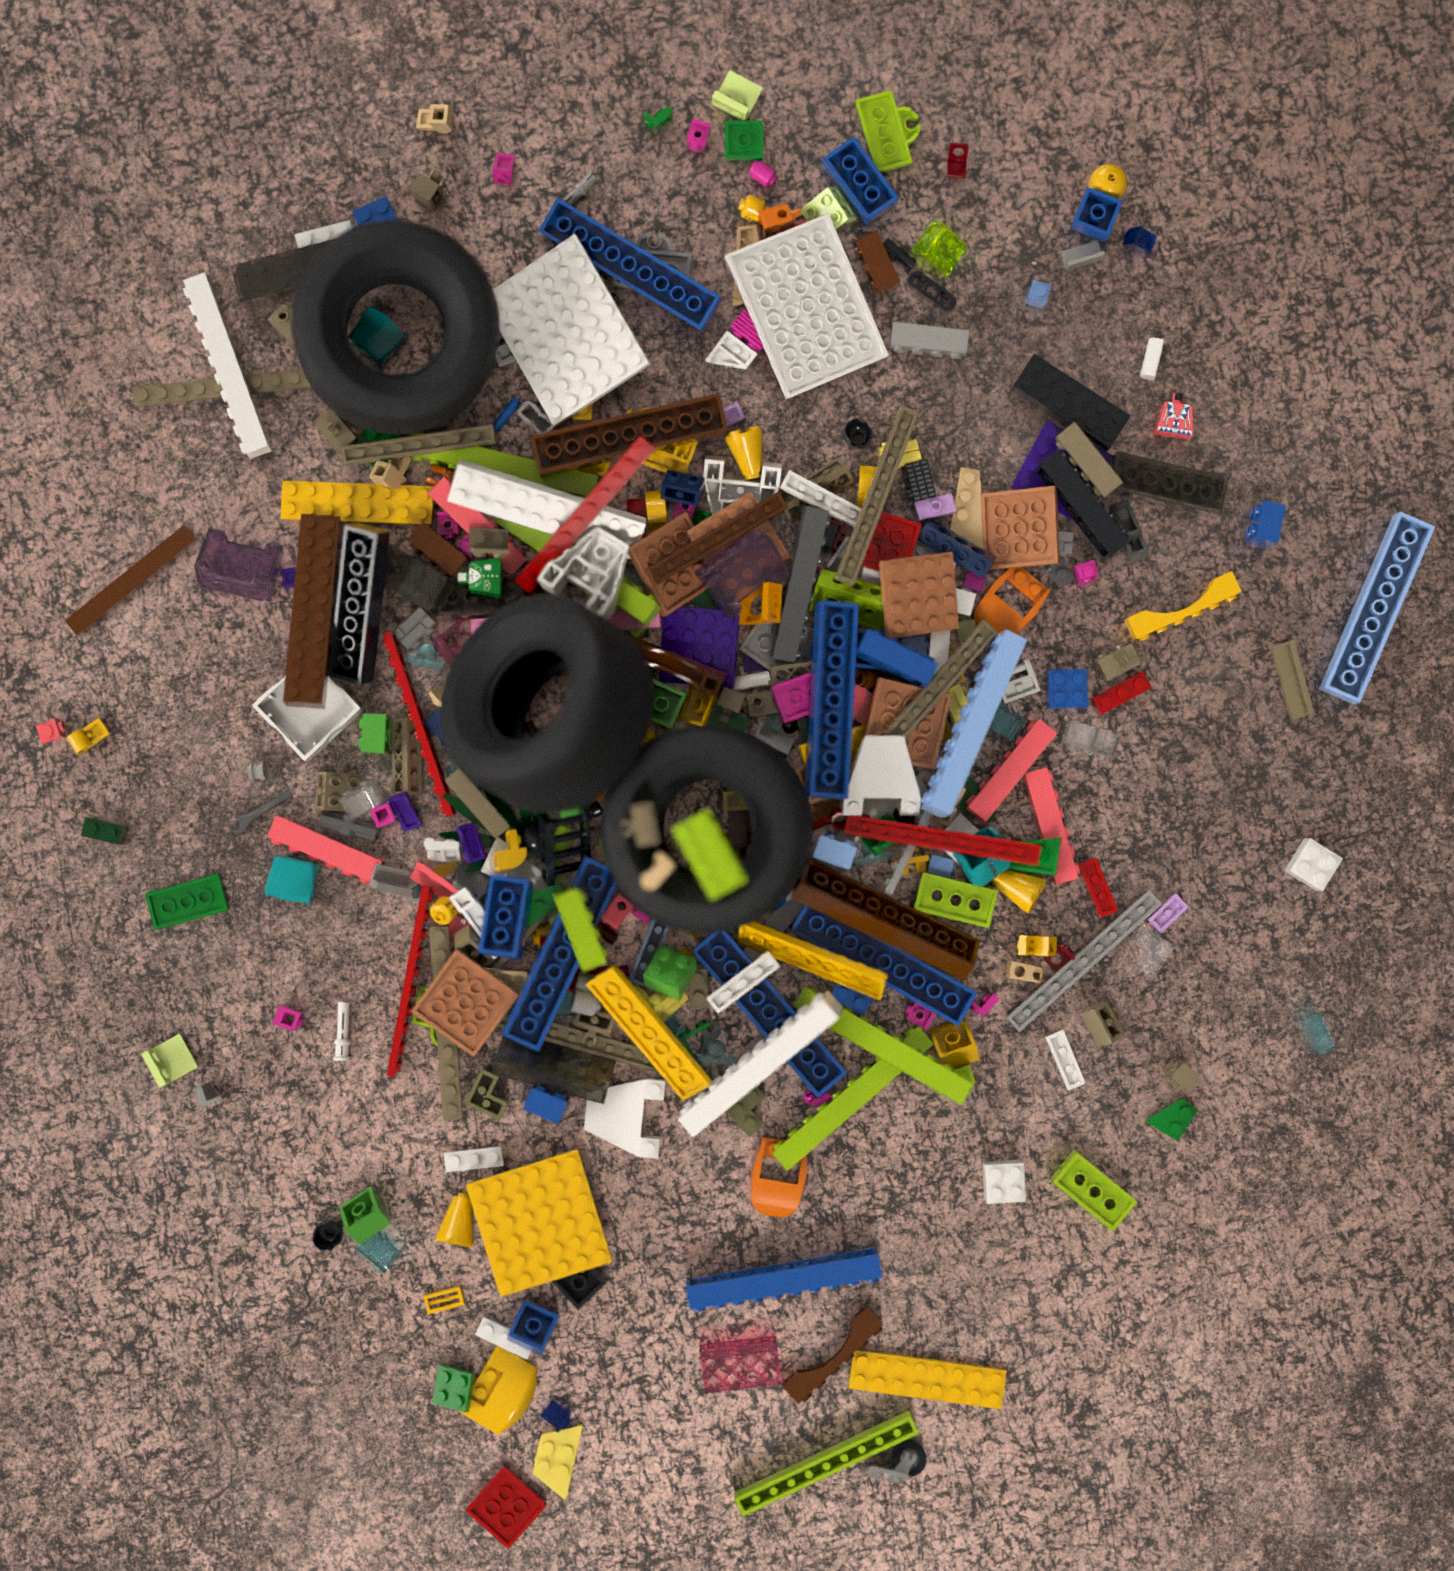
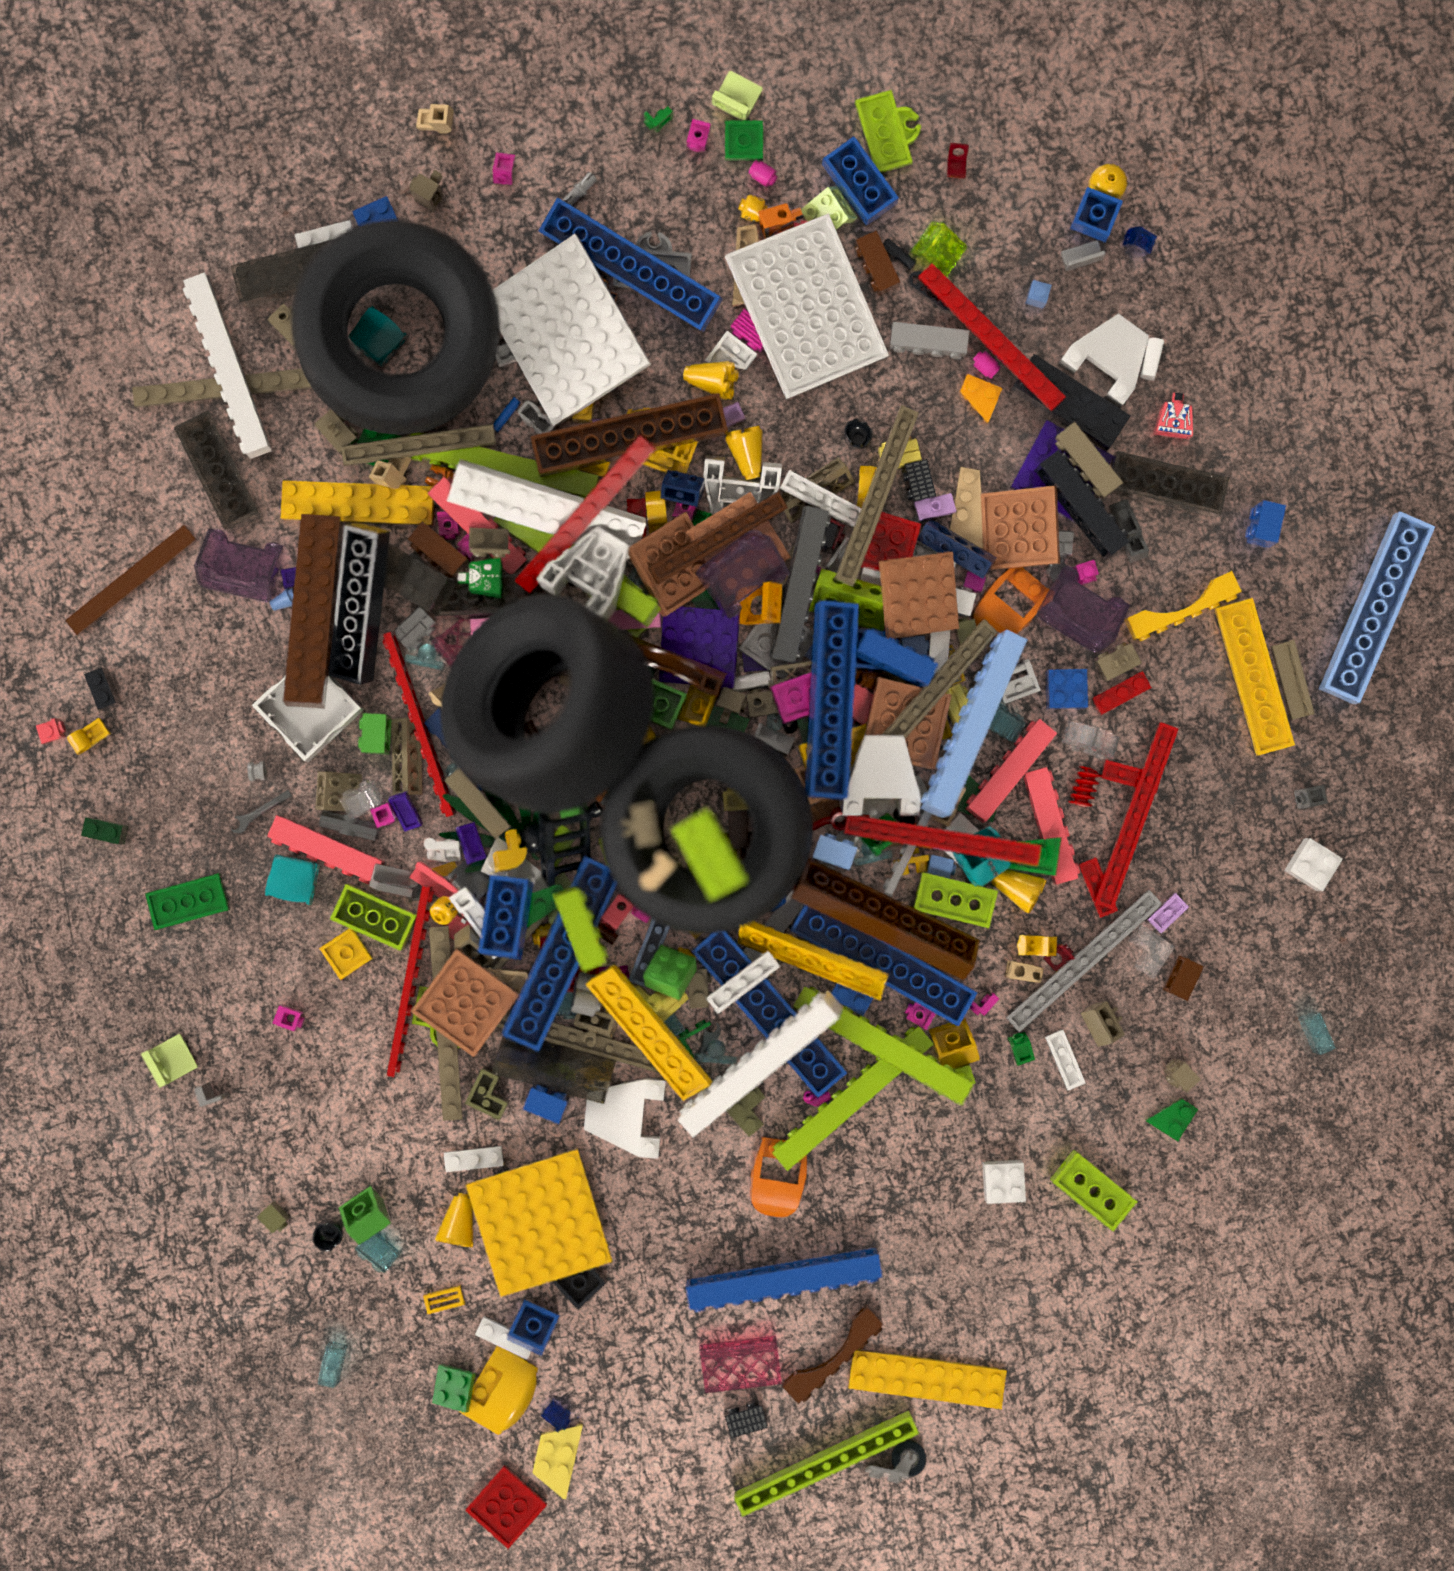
white pin [333,1002,351,1061] -> none
none -> black brick [84,667,122,711]
none -> clear smoke brick [174,410,264,533]
none -> olive brick [257,1201,290,1234]
none -> medium blue cone [269,588,294,611]
none -> clear light blue brick [317,1341,348,1388]
none -> yellow tile [319,928,373,980]
none -> lime brick [330,884,417,951]
none -> yellow cone [683,361,739,400]
none -> black brick [724,1400,768,1439]
none -> red plate [918,263,1066,412]
none -> light orange wing [959,374,1003,423]
none -> dark pink brick [973,350,1001,378]
none -> green bracket [1007,1032,1035,1066]
none -> clear purple windscreen [1036,565,1130,652]
none -> white wedge [1058,314,1149,408]
none -> red piece [1068,766,1102,808]
none -> red plate [1094,722,1179,910]
none -> red plate [1100,760,1160,793]
none -> reddish brown hinge [1163,955,1204,1001]
none -> yellow plate [1215,598,1295,756]
none -> dark grey bracket [1294,785,1328,809]

